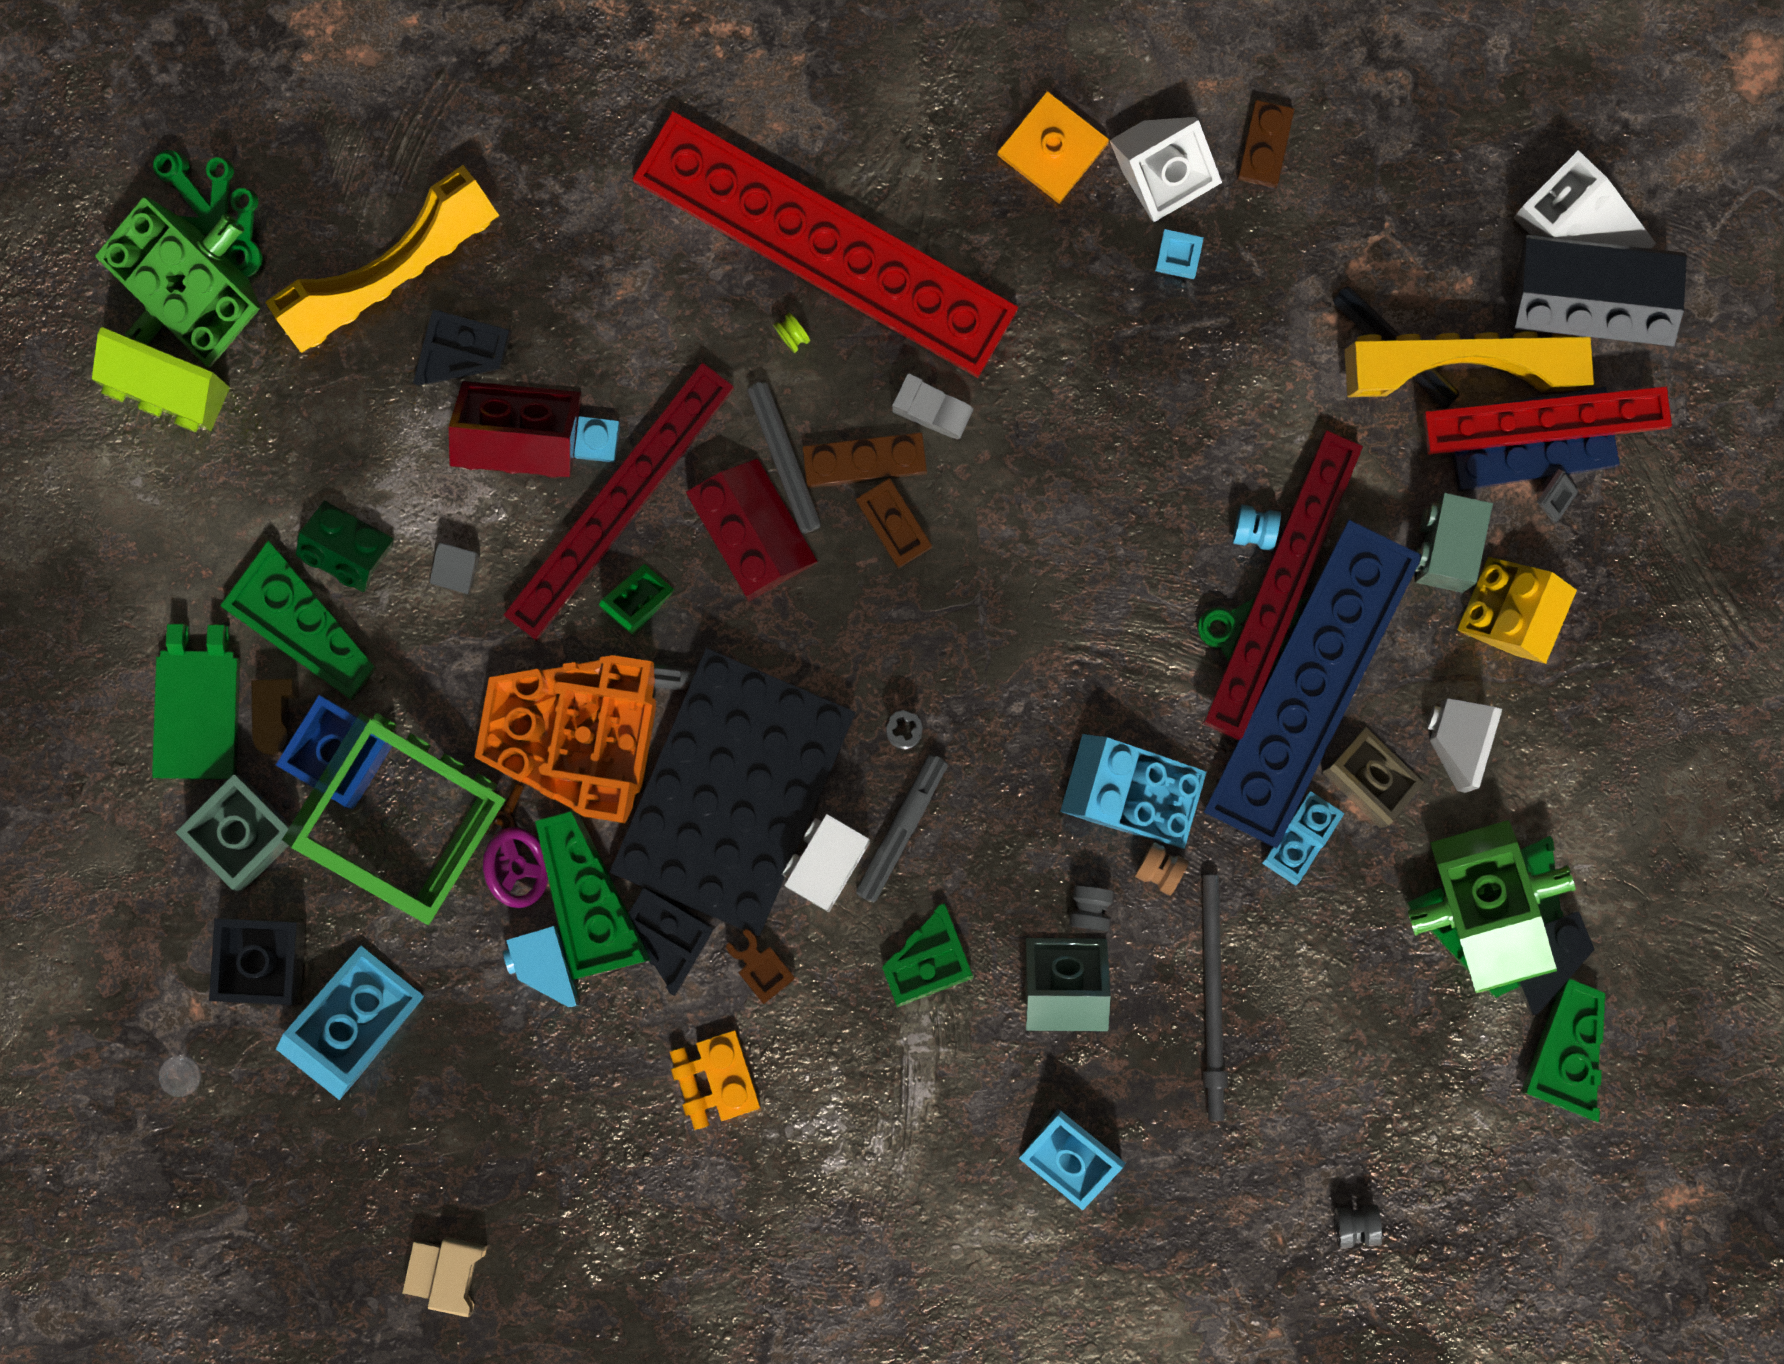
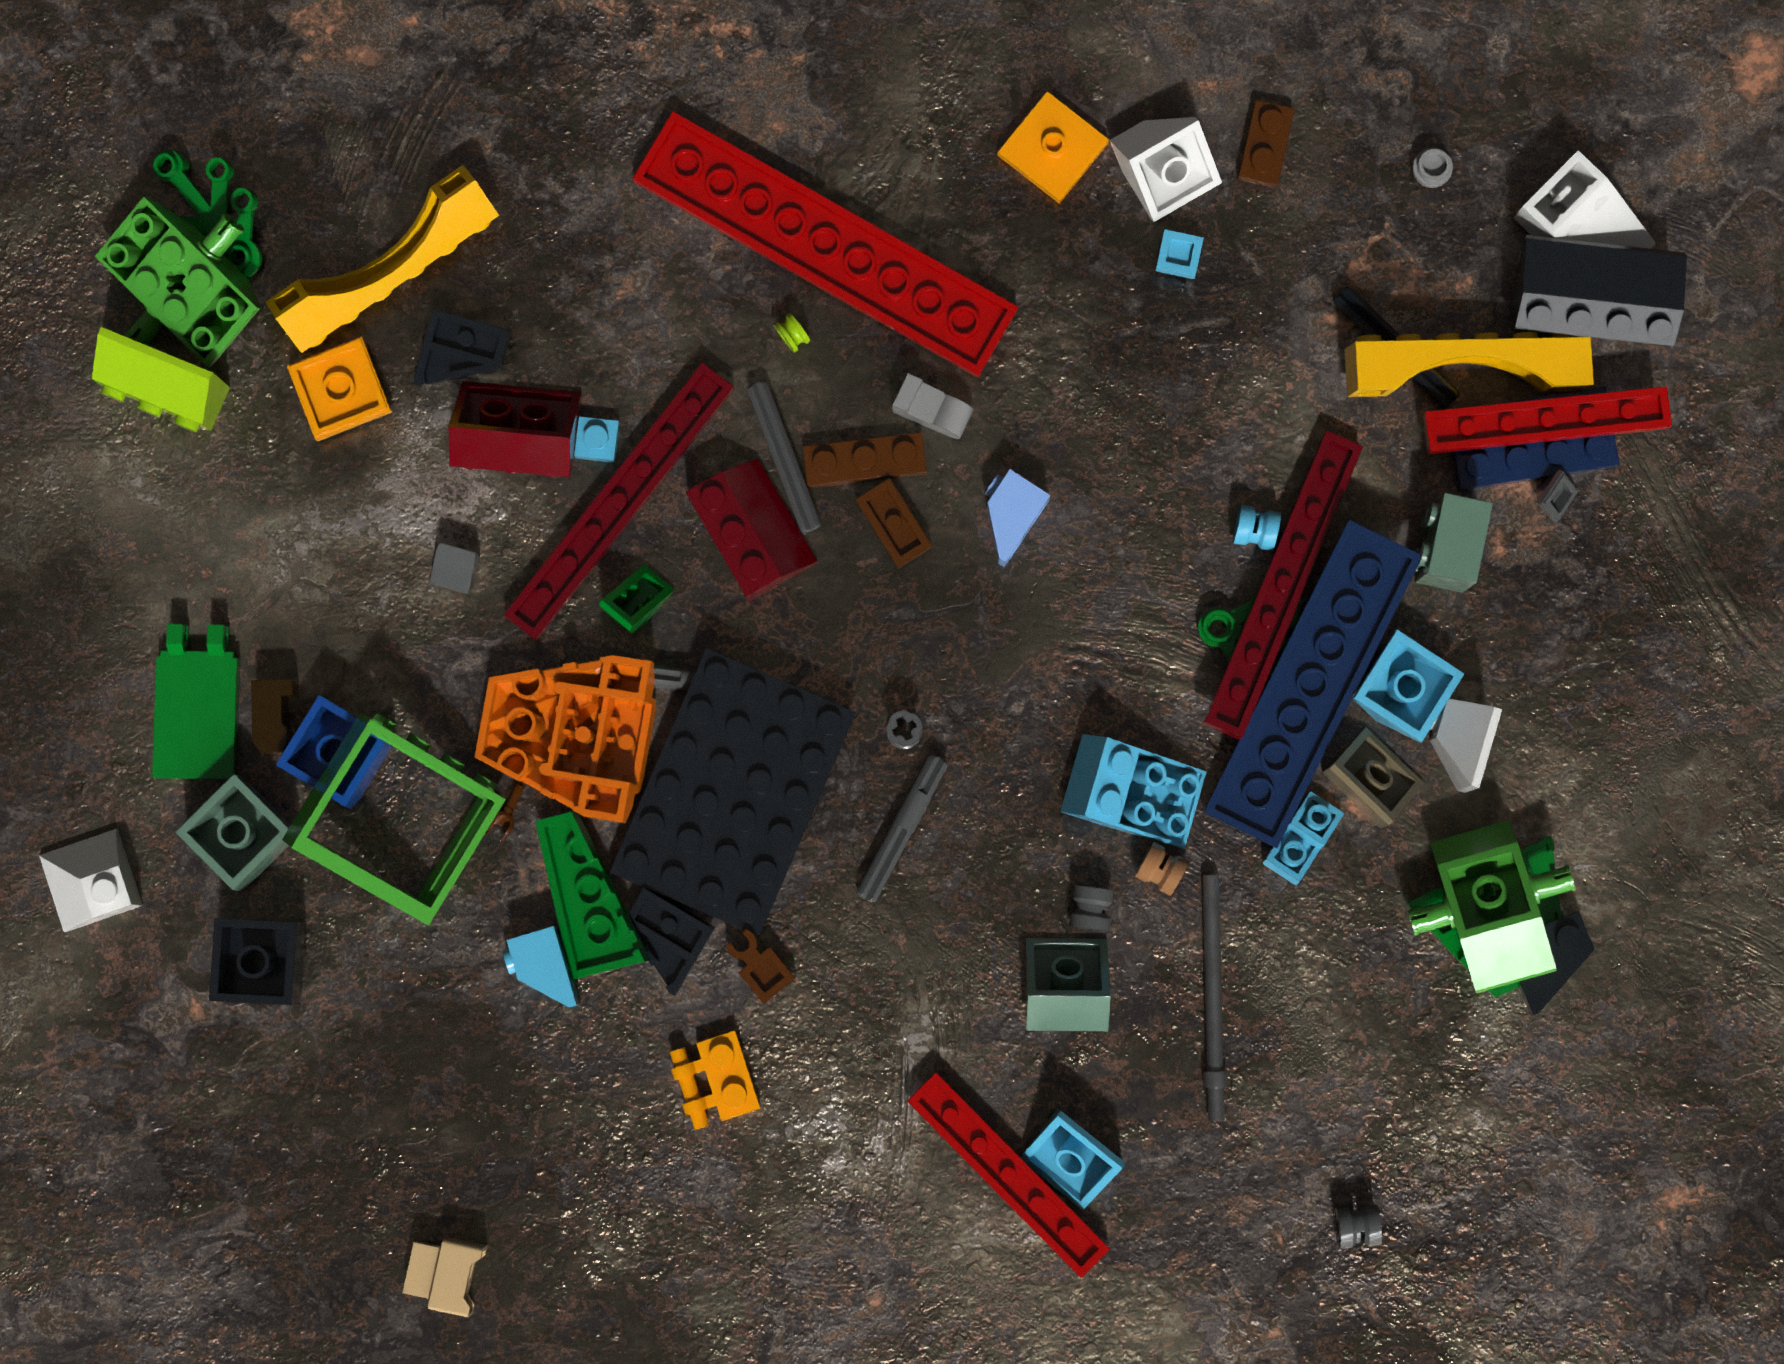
clear plate [159,1056,201,1097] -> none
green wing [220,541,377,701] -> none
medium azure slope [276,946,424,1100] -> none
dark green bracket [296,500,394,592] -> none
magenta piece [483,827,548,908] -> none
white brick [782,814,870,912] -> none
green wing [882,903,973,1007] -> none
yellow slope [1457,557,1577,664] -> none
green wing [1521,978,1605,1123] -> none
none -> white slope [39,829,143,932]
none -> light orange plate [287,336,392,442]
none -> red plate [907,1072,1110,1278]
none -> light blue slope [985,469,1051,568]
none -> medium azure slope [1352,630,1464,742]
none -> light grey plate [1412,147,1453,188]

